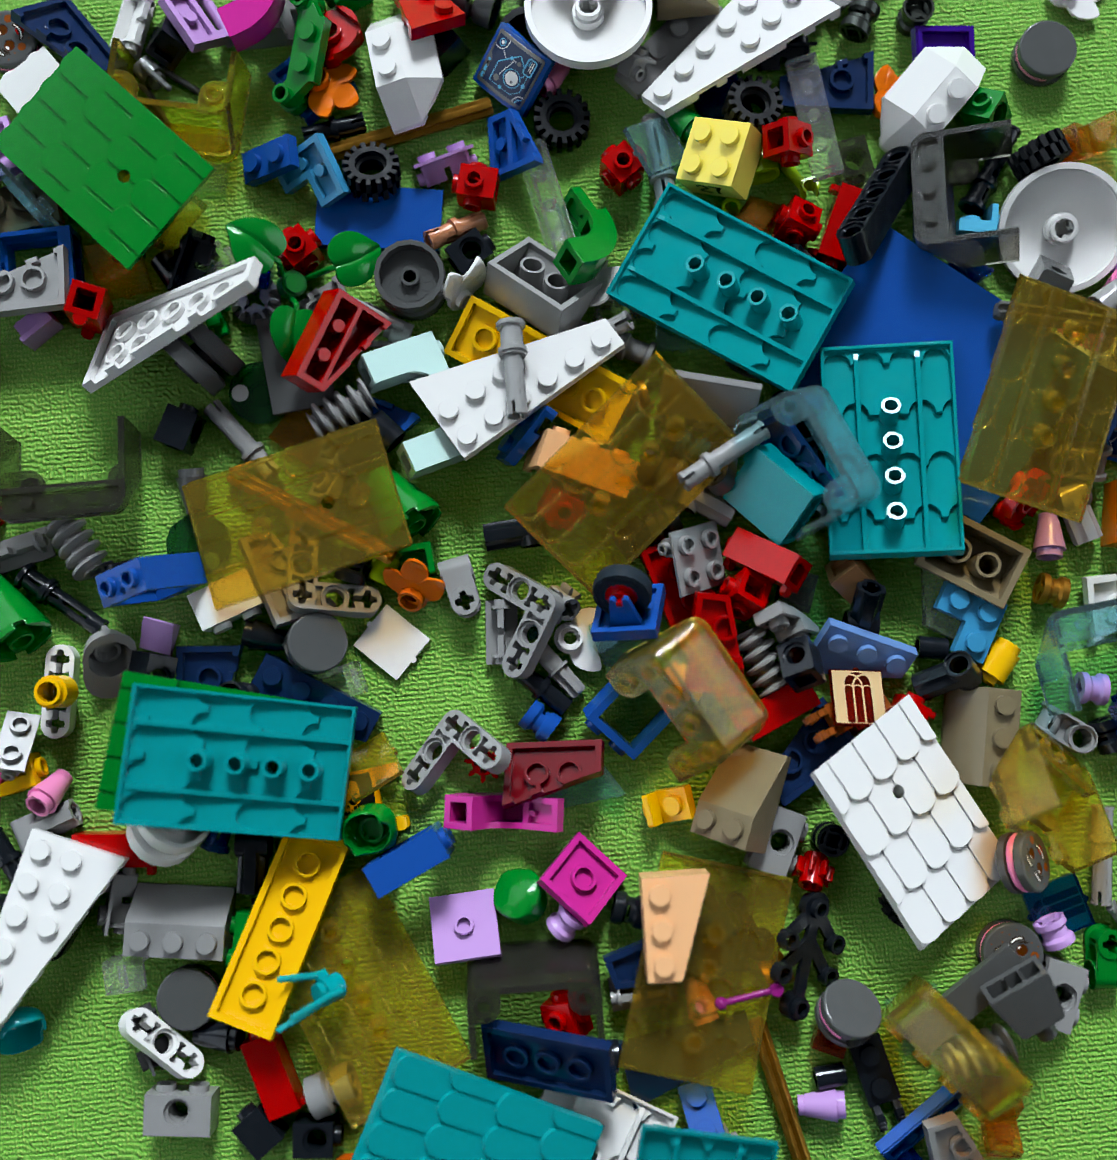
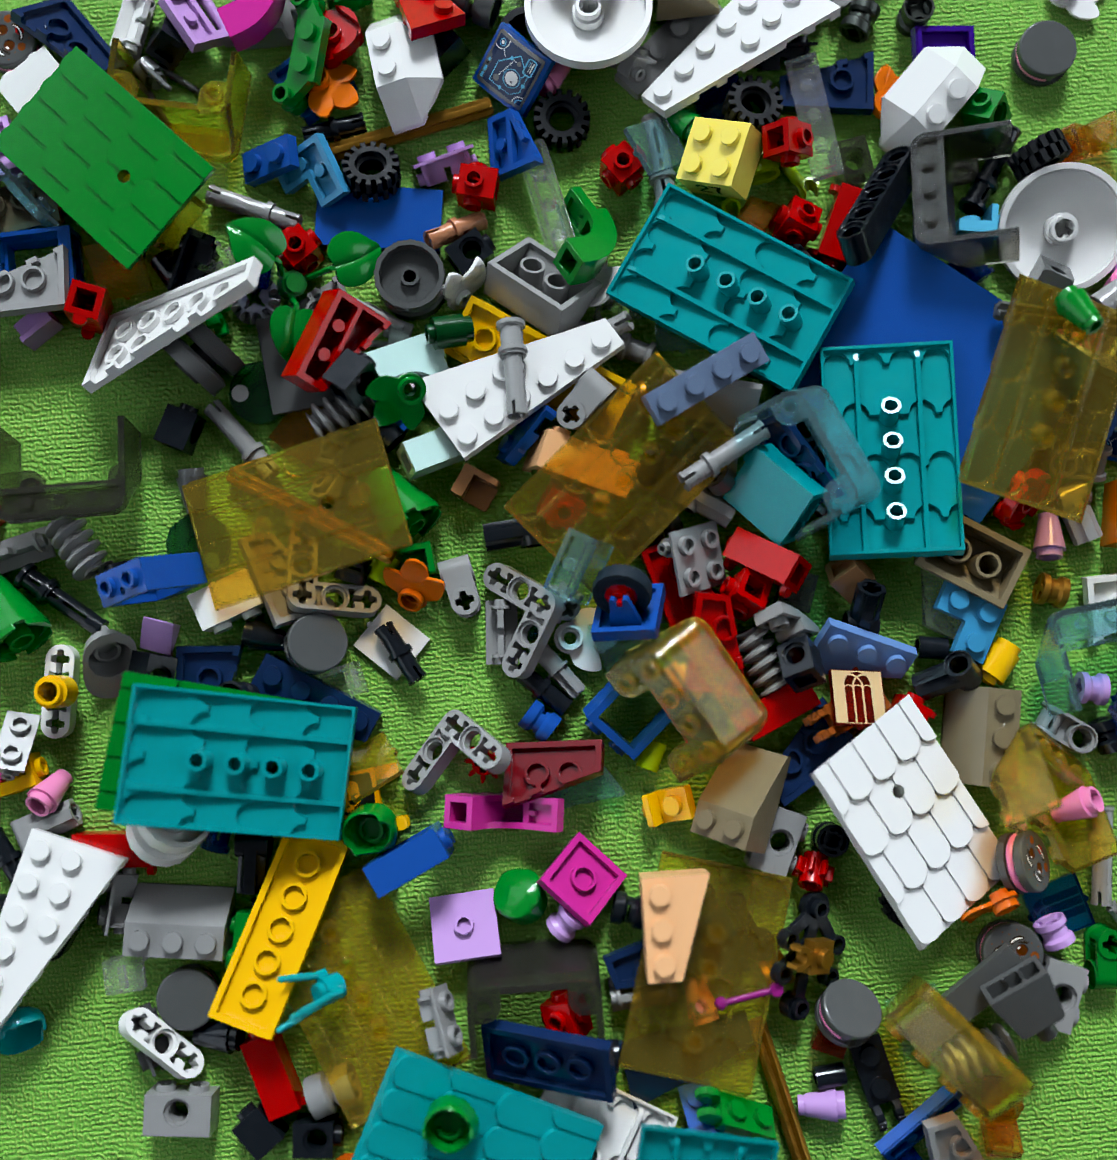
none -> light grey pin [205,184,303,229]
none -> black brick [321,348,380,409]
none -> green plate [364,372,426,431]
none -> black pin [374,621,427,686]
none -> light grey hinge [417,983,463,1060]
none -> green hair [422,1094,479,1154]
none -> dark green brick [425,313,474,350]
none -> medium nougat panel [450,463,501,512]
none -> clear light blue panel [542,527,614,606]
none -> light grey piece [556,367,617,430]
none -> lime hinge [636,740,667,773]
none -> sand blue plate [640,331,770,426]
none -> green hinge [694,1086,776,1140]
none -> pearl gold plate [786,937,835,976]
none -> orange plate [960,888,1020,923]
none -> bright pink cone [1049,786,1104,823]
none -> green cone [1054,285,1104,335]

